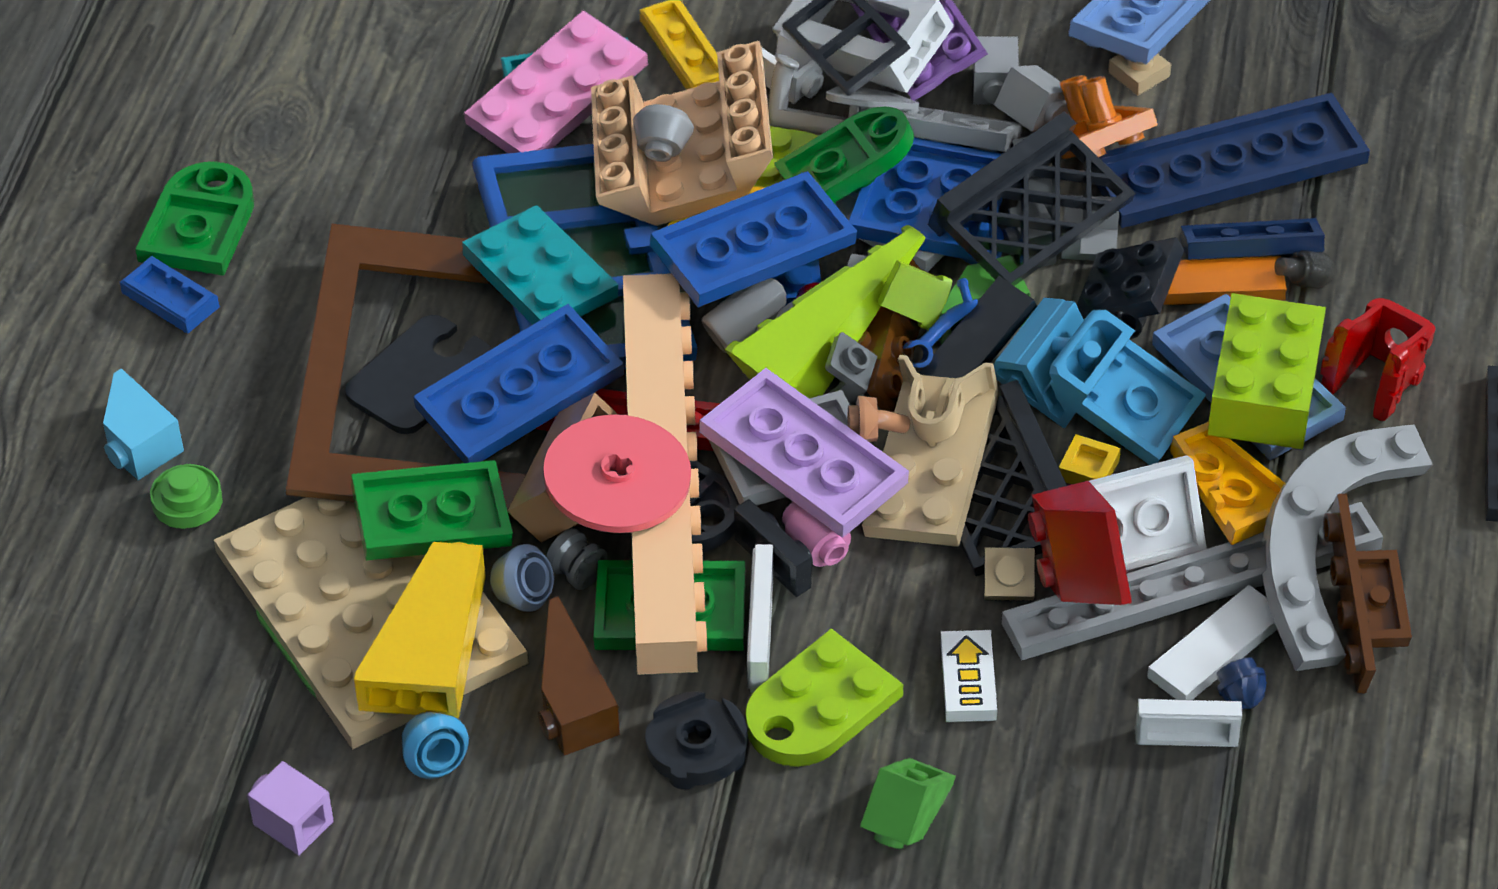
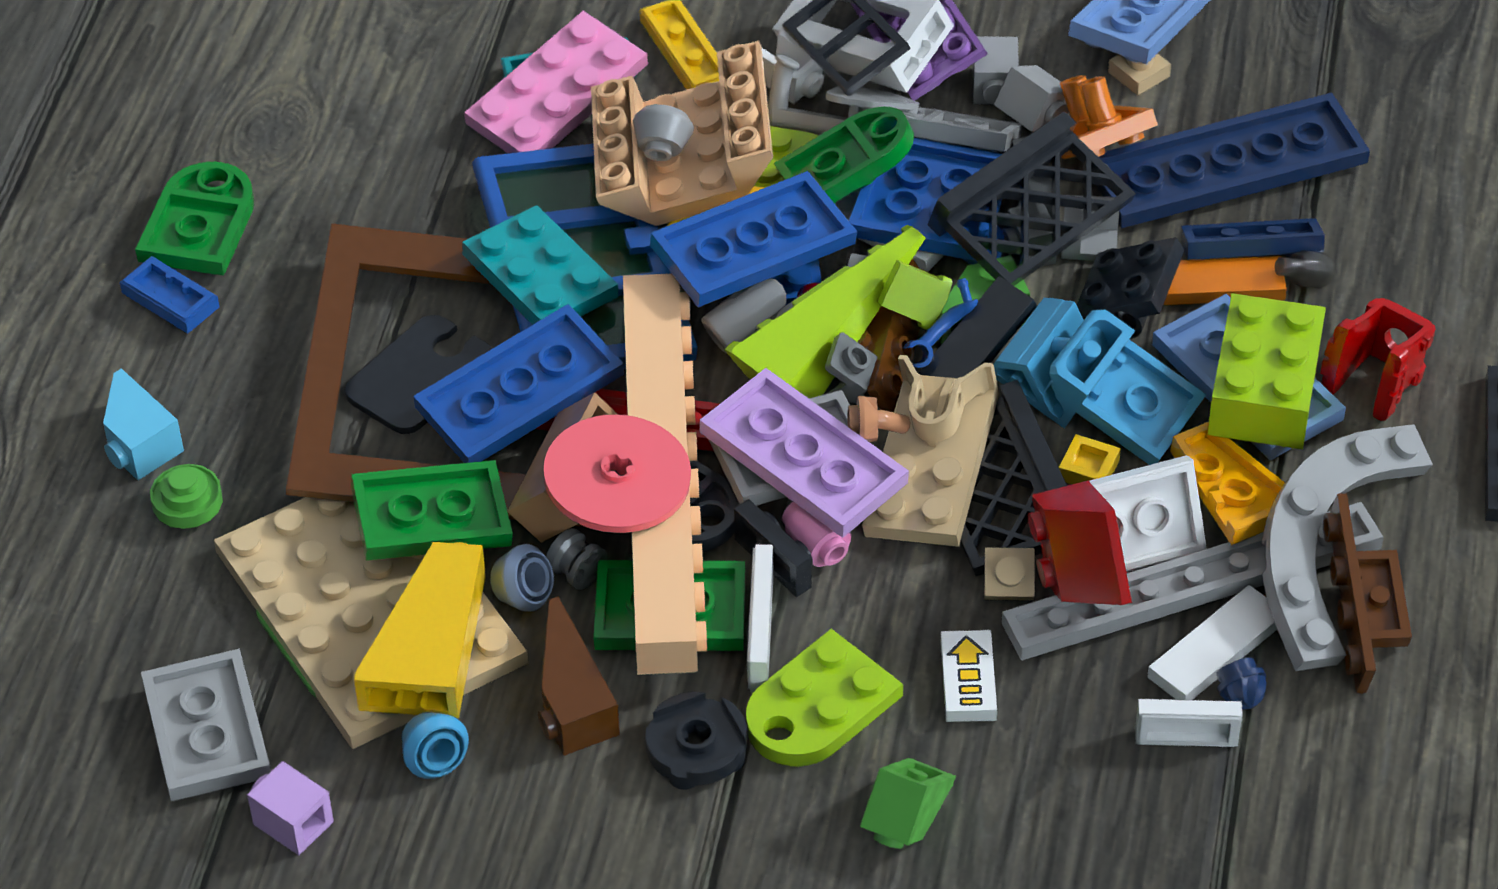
none -> light grey plate [141,649,271,802]

